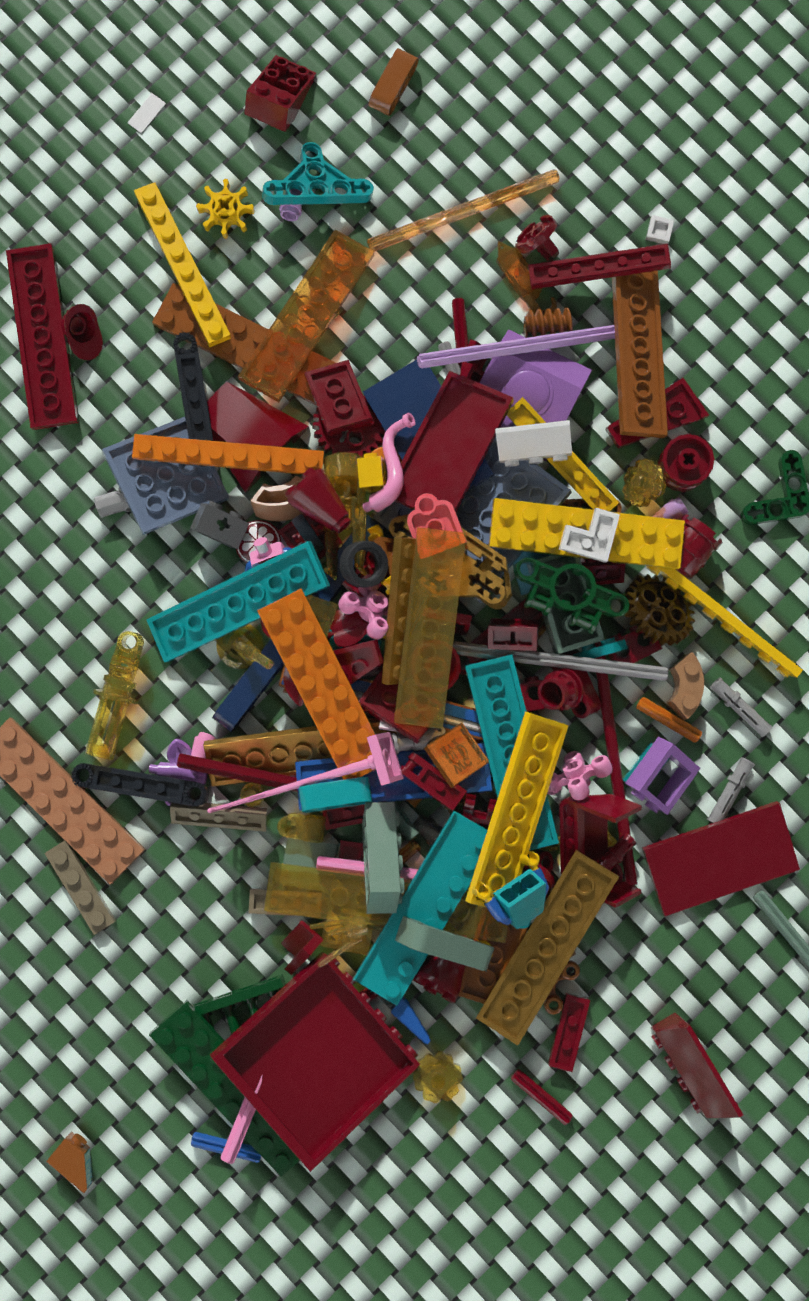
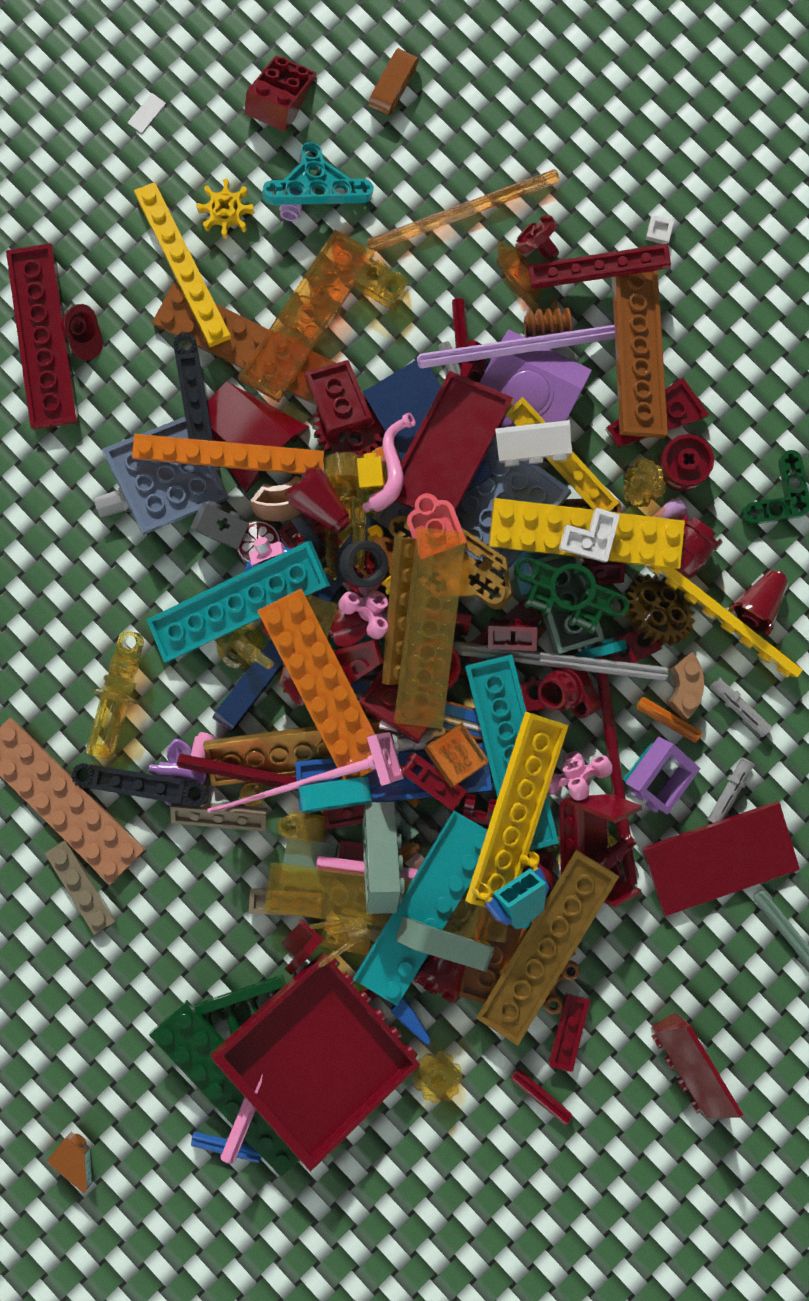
none -> clear yellow brick [355,258,409,312]
none -> dark red cone [728,570,788,636]

